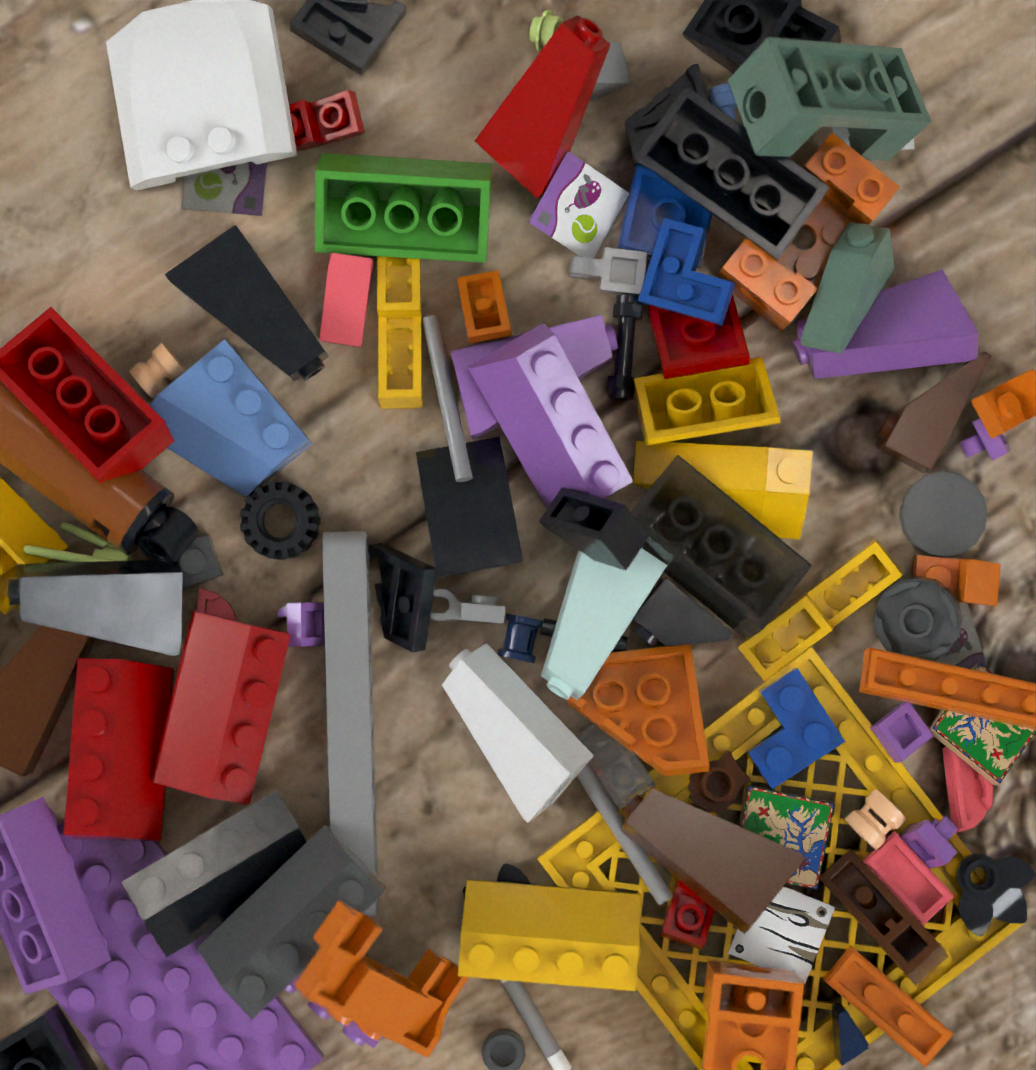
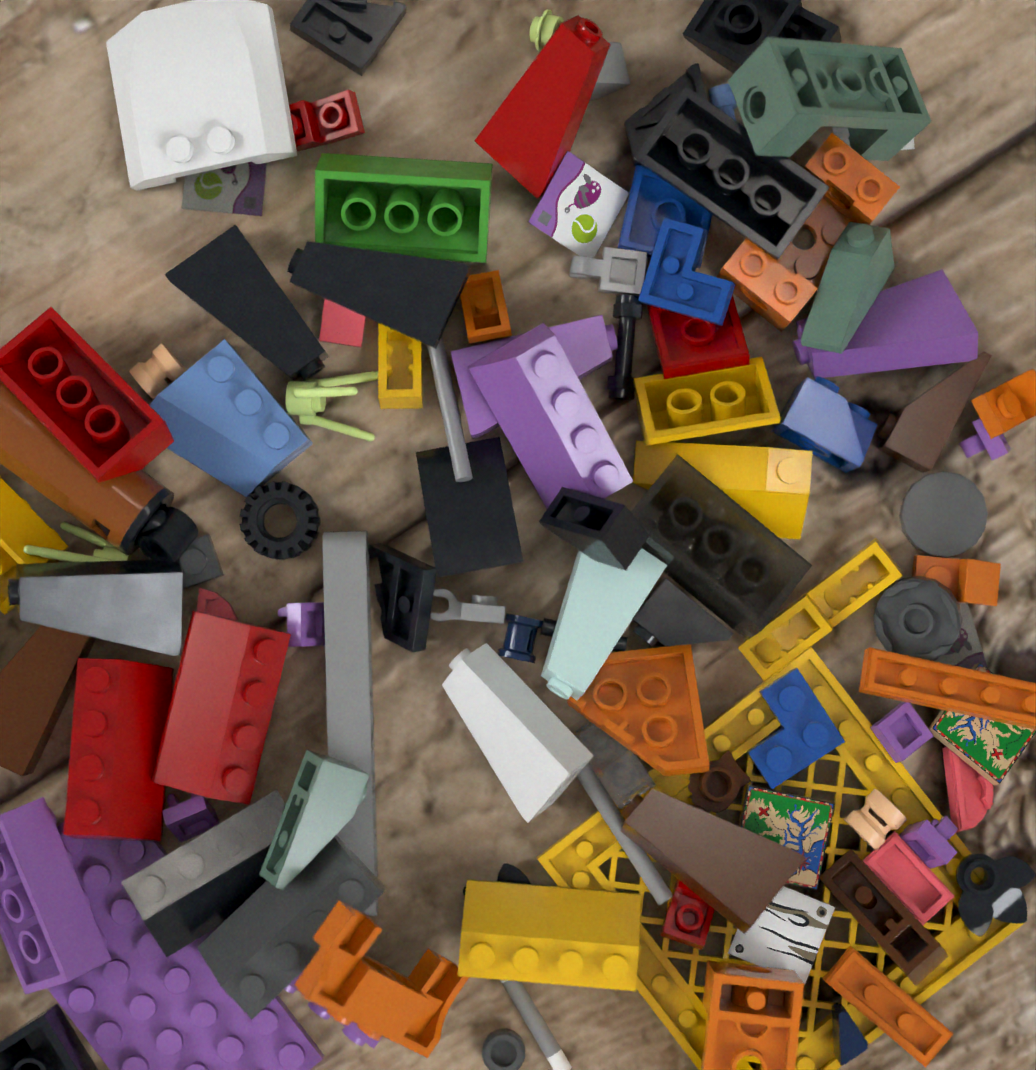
none -> medium lavender tile [162,793,220,842]
none -> sand green slope [259,750,369,890]
none -> yellowish green plant [285,371,378,441]
none -> black slope [288,241,472,349]
none -> slope [771,376,878,473]

